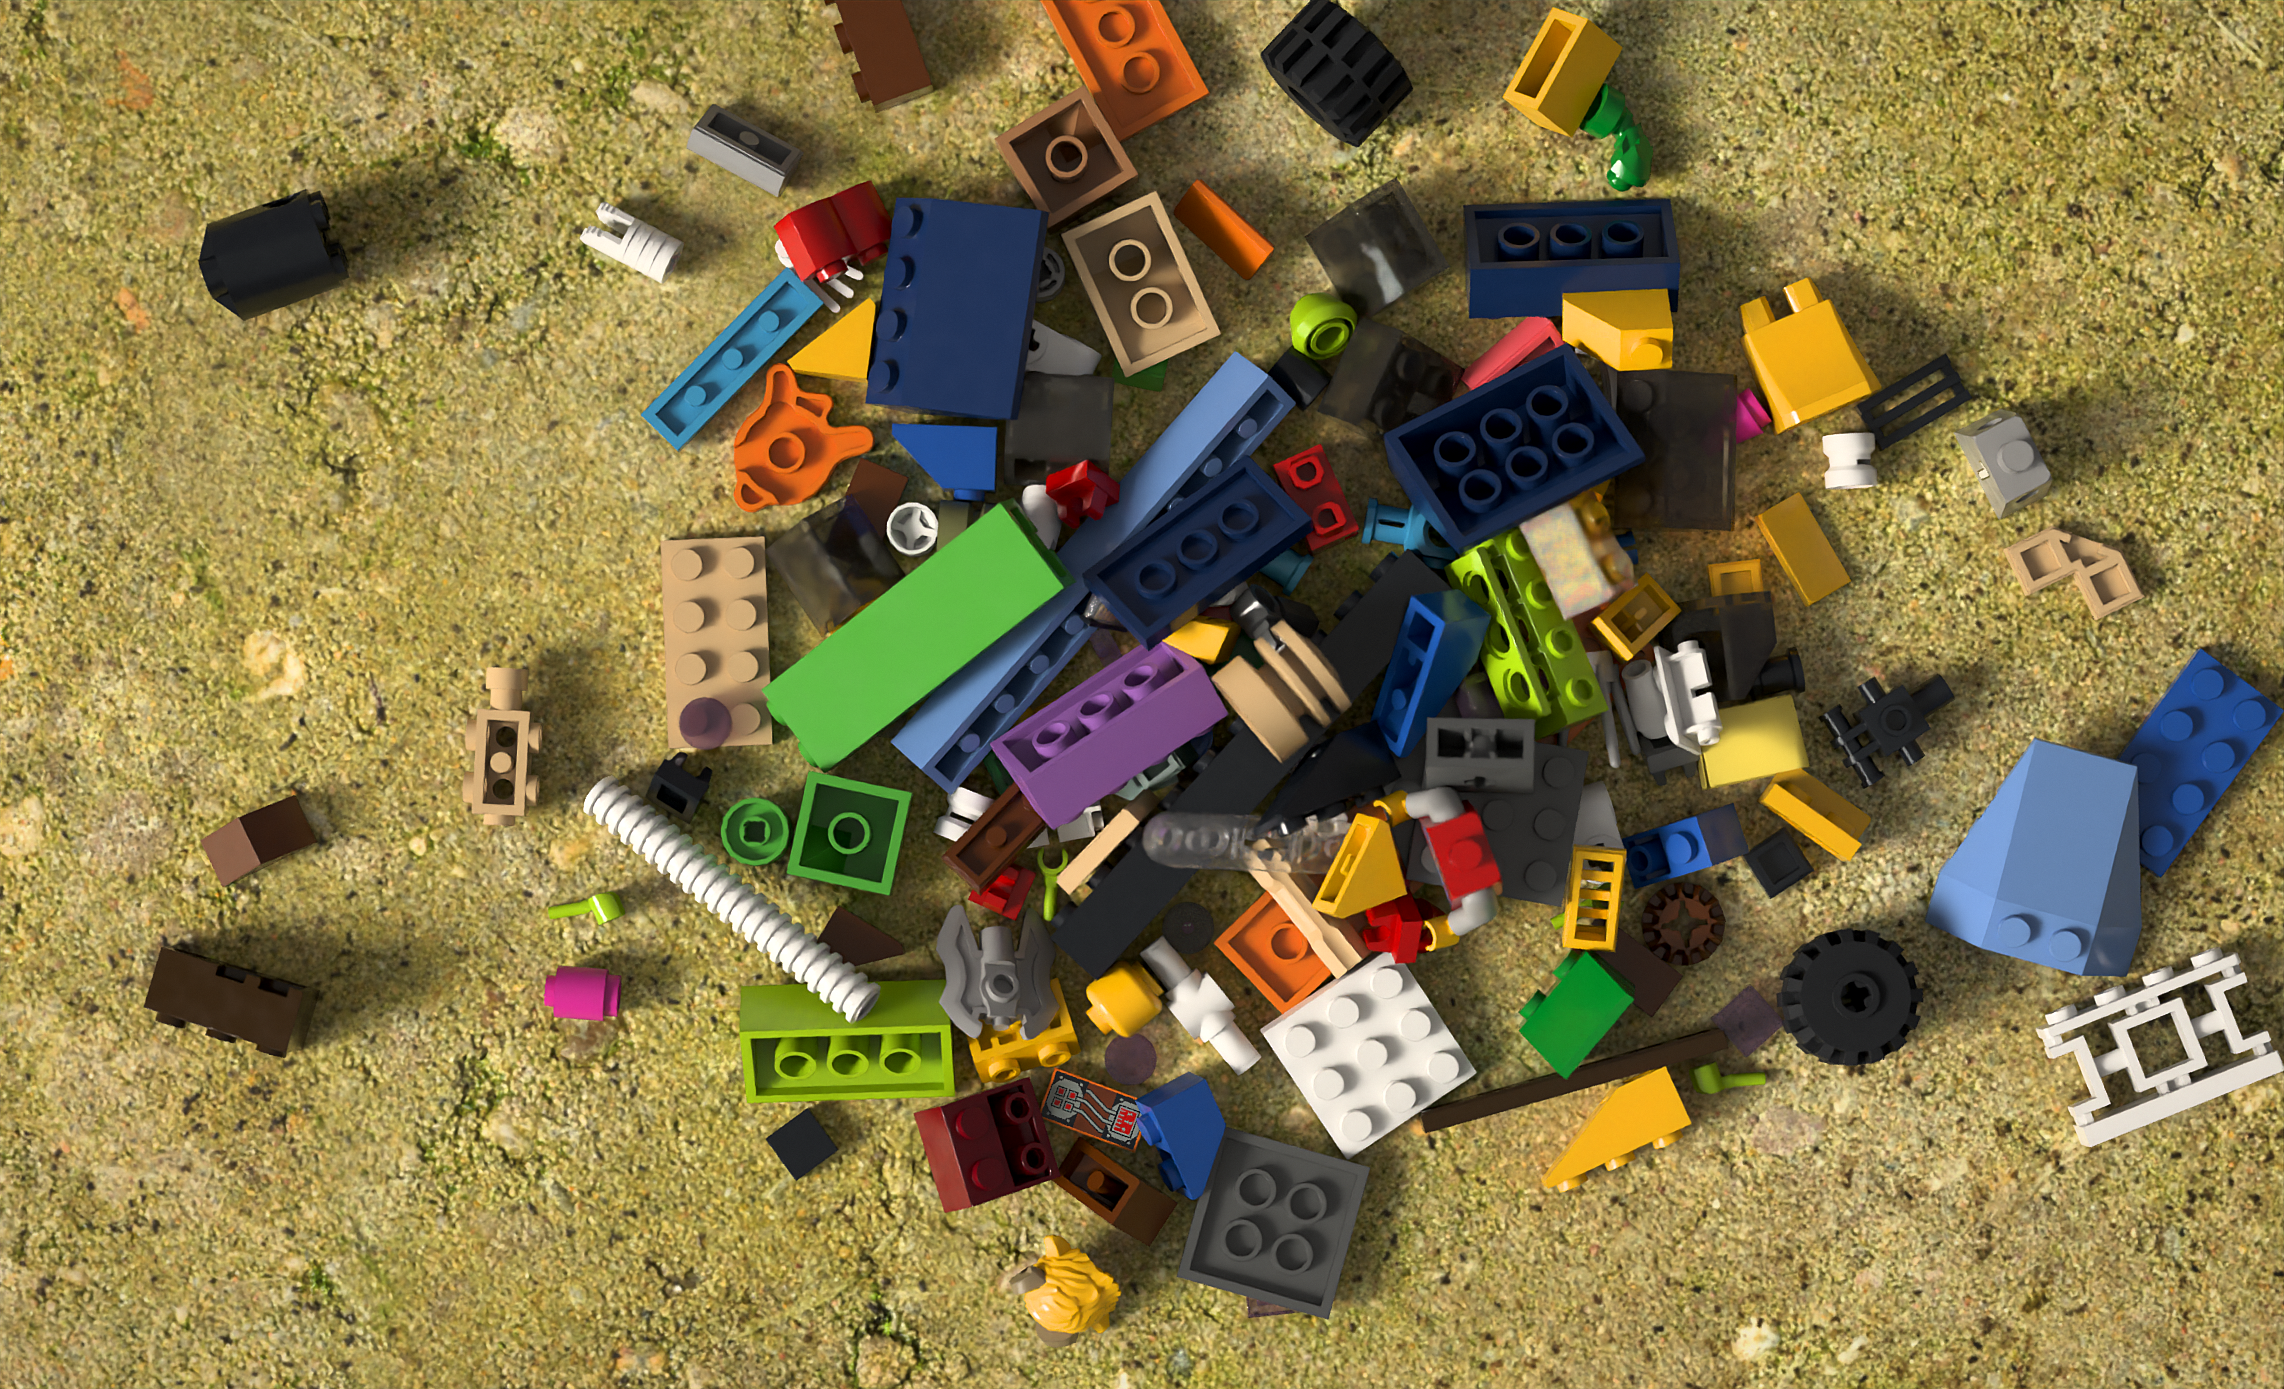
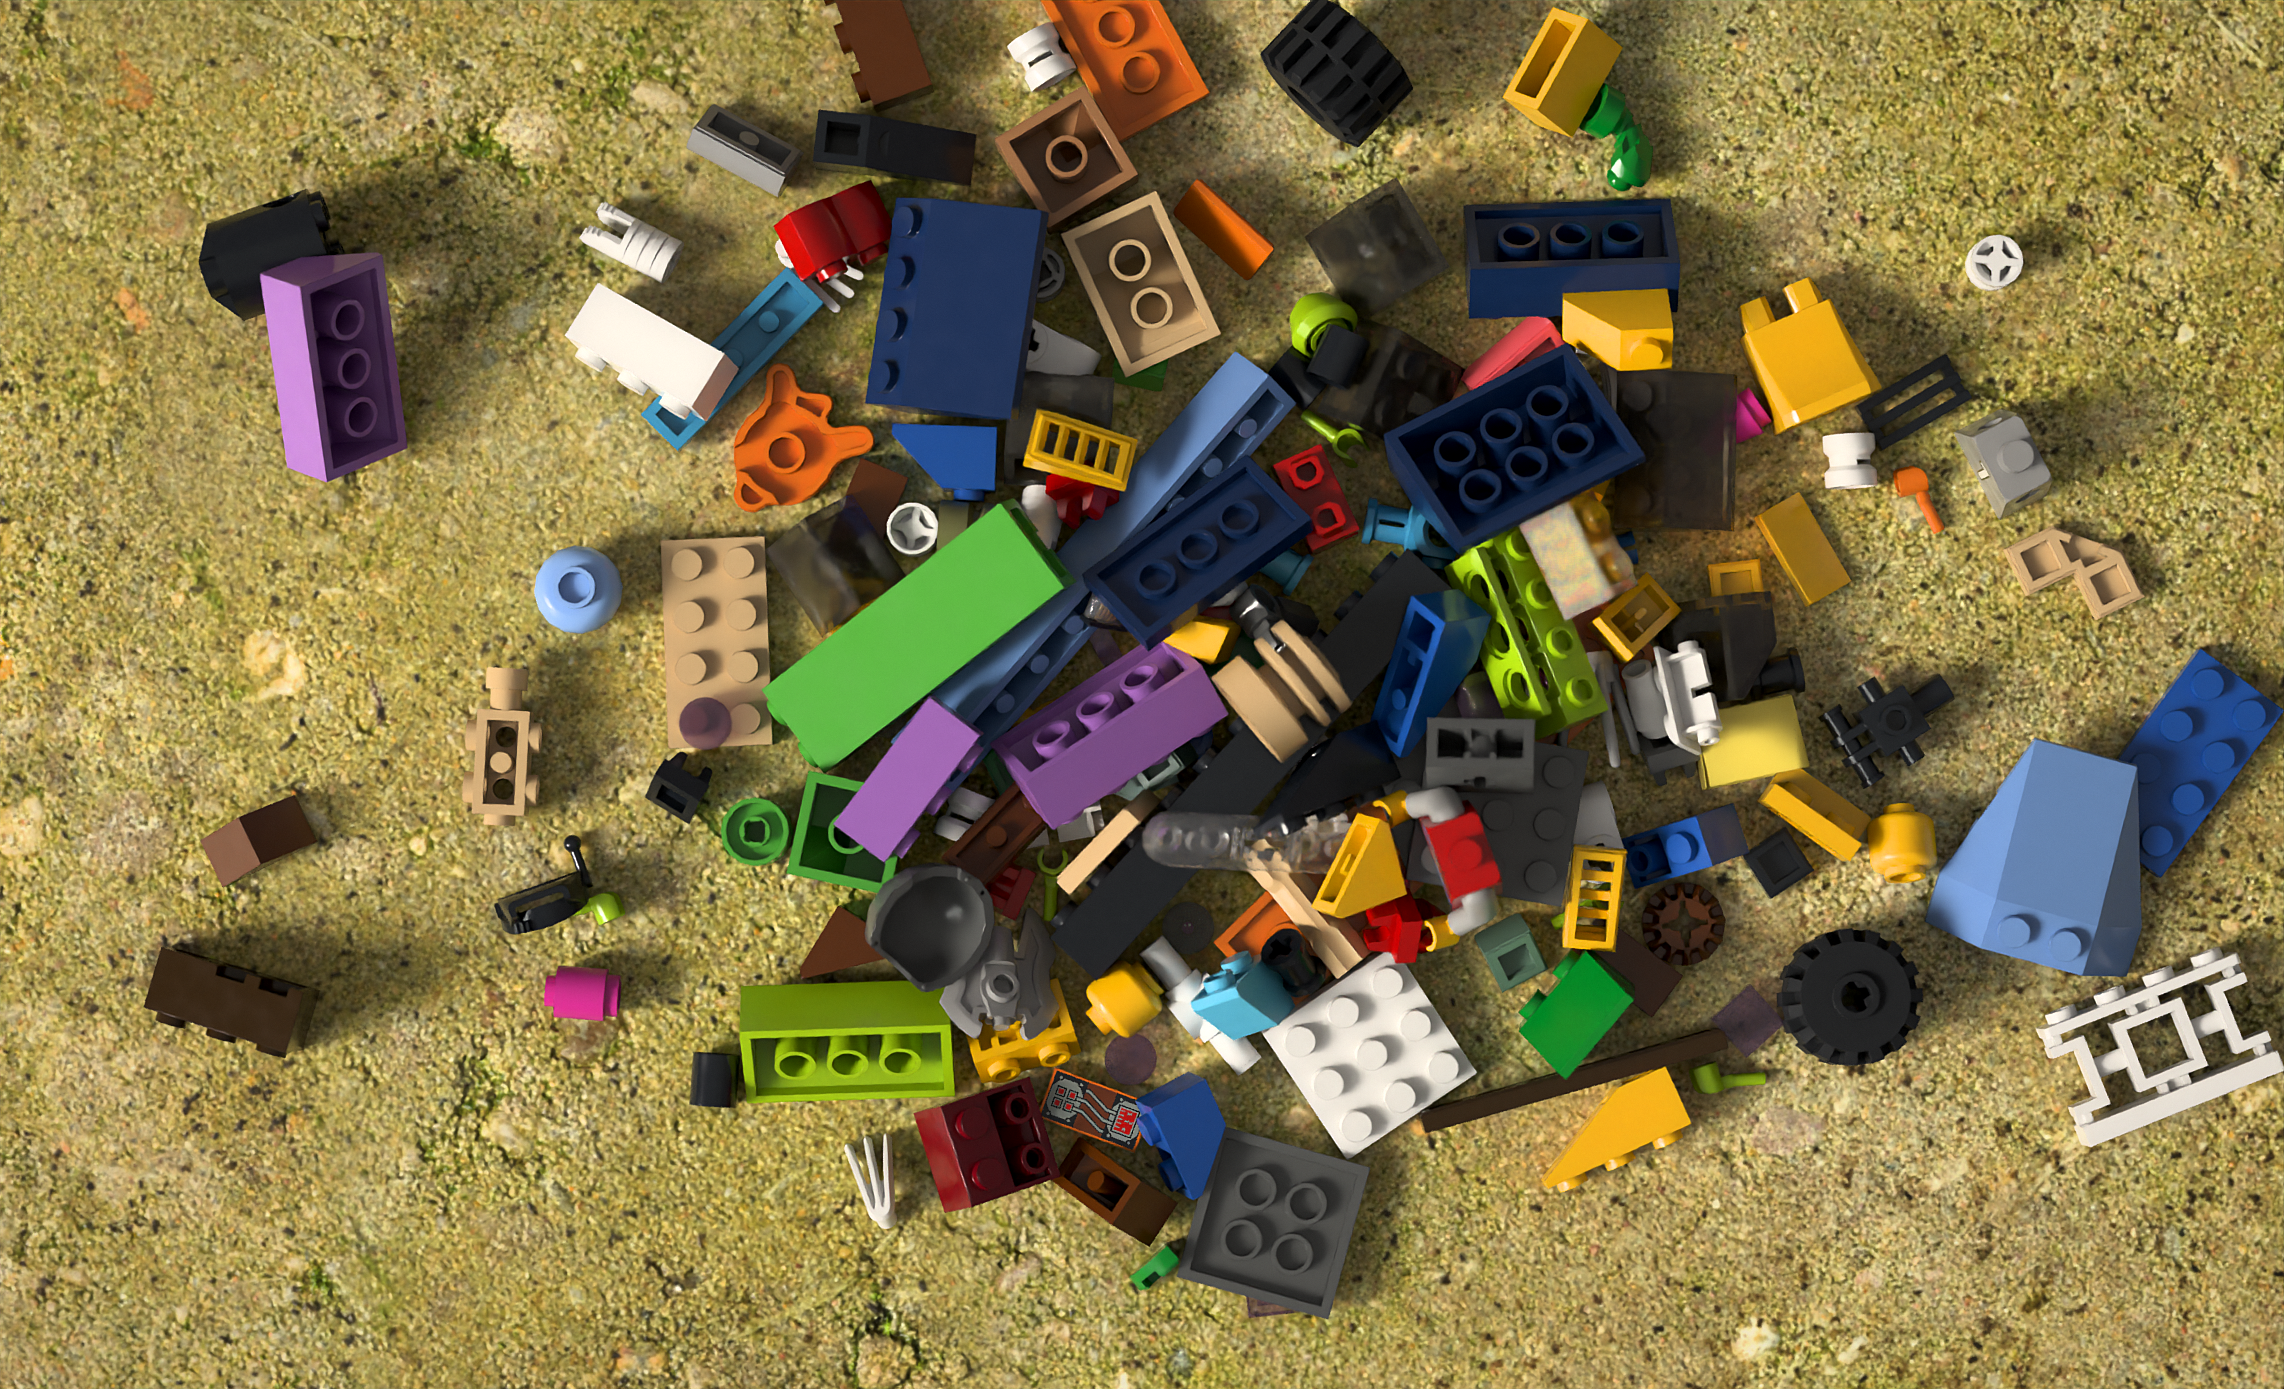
white piece [584,775,880,1023] -> none
black tile [766,1107,839,1181] -> none
yellow slope [787,297,878,383] -> none
yellow hair [1009,1235,1122,1348] -> none
none -> medium lavender slope [260,252,408,482]
none -> black helmet [494,835,593,934]
none -> light blue piece [534,546,623,634]
none -> white brick [565,283,739,421]
none -> black beam [689,1052,740,1108]
none -> black slope [813,110,977,187]
none -> medium lavender brick [834,695,984,863]
none -> white piece [844,1133,897,1229]
none -> dark grey cylinder [865,862,995,992]
none -> white wheel [1007,22,1077,93]
none -> yellow slope [1023,408,1138,492]
none -> green tile [1128,1243,1179,1291]
none -> medium azure slope [1190,951,1295,1040]
none -> black bush [1261,928,1327,998]
none -> lime hand [1301,409,1370,468]
none -> black beam [1306,324,1371,391]
none -> sand green slope [1474,913,1549,992]
none -> yellow head [1867,803,1938,883]
none -> orange hand [1893,466,1945,534]
none -> white wheel [1965,235,2023,291]

